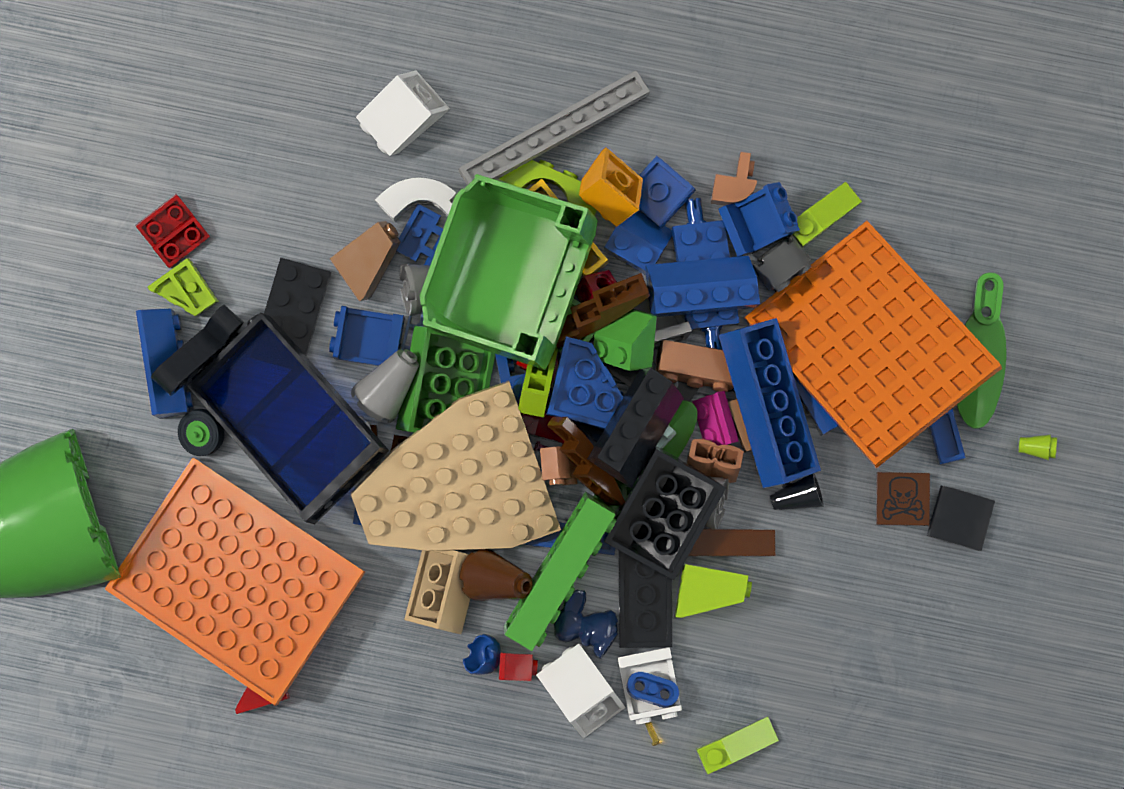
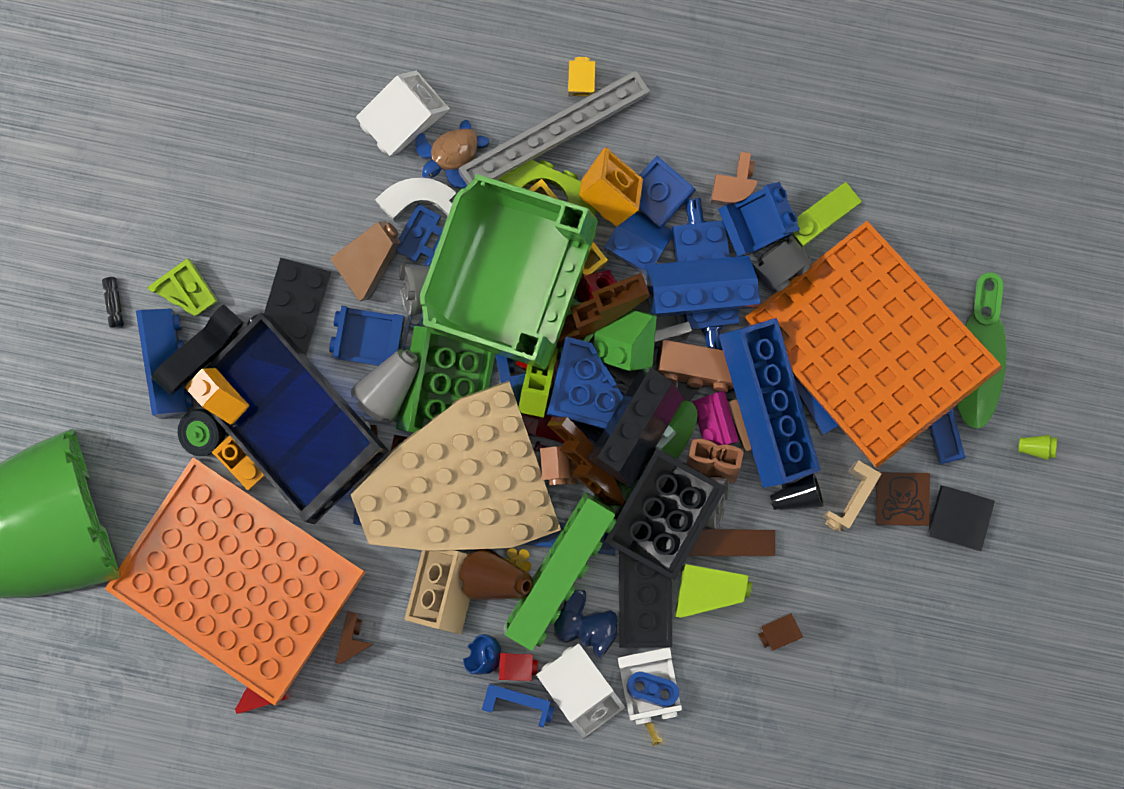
red slope [135,193,210,268] -> none
lime slope [696,716,779,774] -> none
none -> black axle [102,277,124,328]
none -> light orange slope [185,368,249,425]
none -> light orange slope [212,435,266,492]
none -> reddish brown slope [335,611,374,664]
none -> animal [415,120,489,189]
none -> blue panel [482,683,555,728]
none -> yellow plant [505,548,531,572]
none -> yellow brick [568,57,595,97]
none -> reddish brown slope [758,613,803,651]
none -> tan panel [822,460,881,532]

